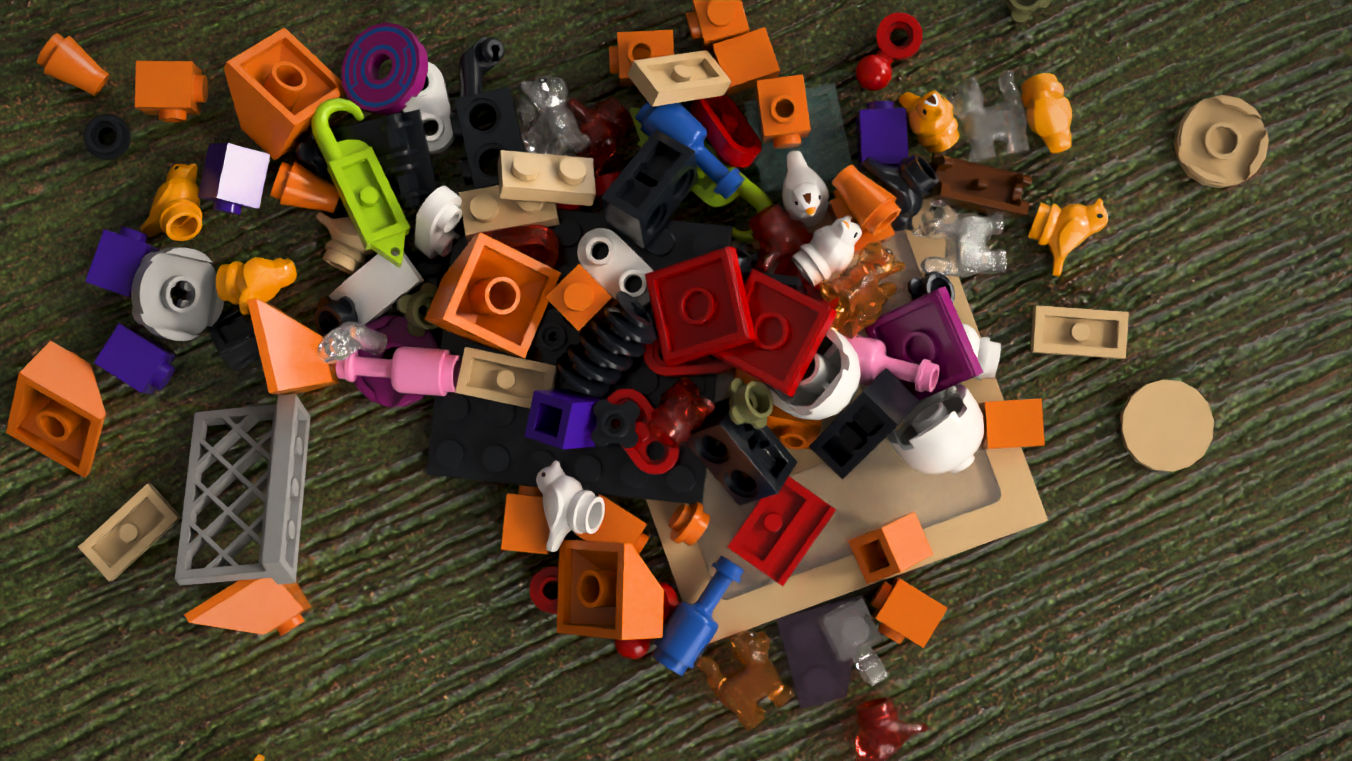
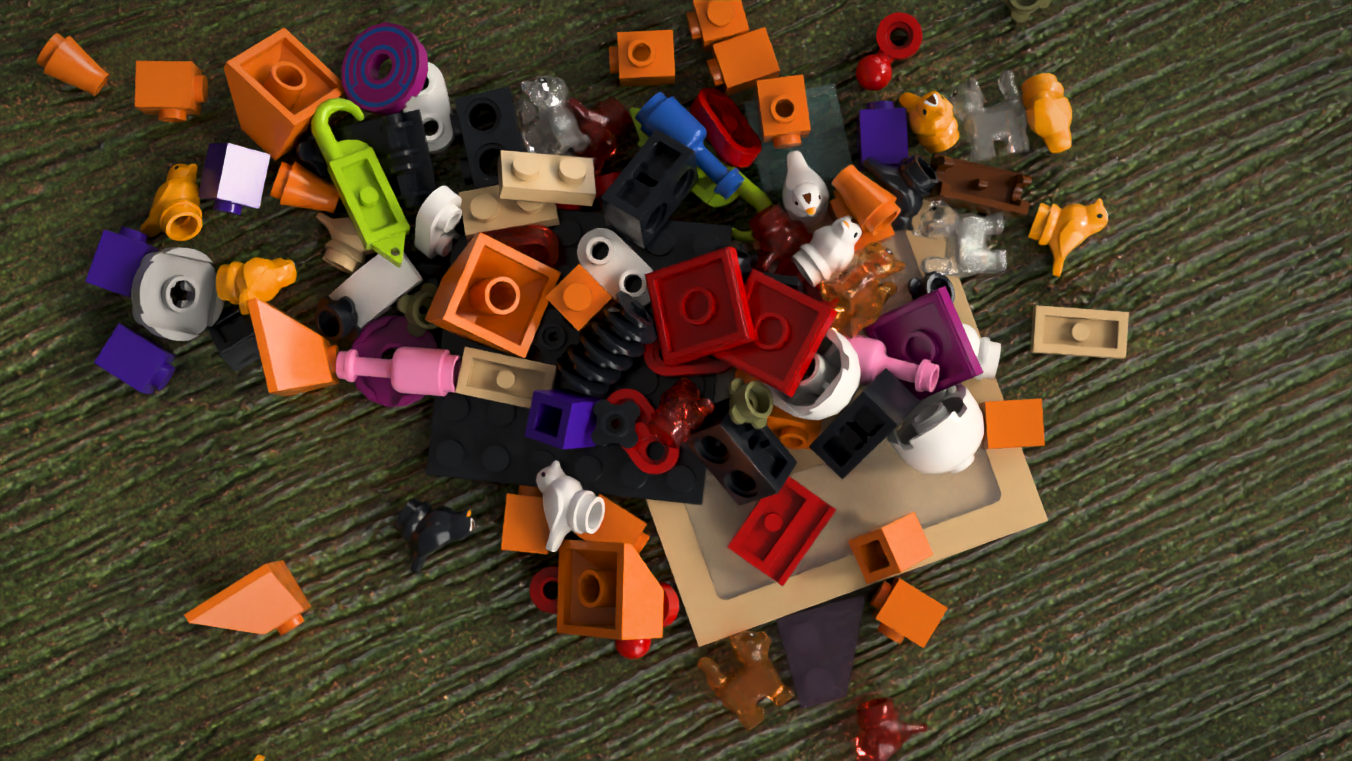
orange slope [5,341,106,478] -> none
tan plate [78,484,182,581] -> none
black plate [84,114,131,160] -> none
light grey fence [175,394,311,585] -> none
clear arm [317,321,387,364] -> none
black arm [459,37,505,97] -> none
tan plate [627,50,732,107] -> none
blue piece [651,555,745,676] -> none
orange plate [668,501,710,546] -> none
clear plate [818,597,888,686] -> none
tan tile [1119,379,1214,472] -> none
tan tile [1174,95,1269,189] -> none
none -> black animal [393,497,475,574]

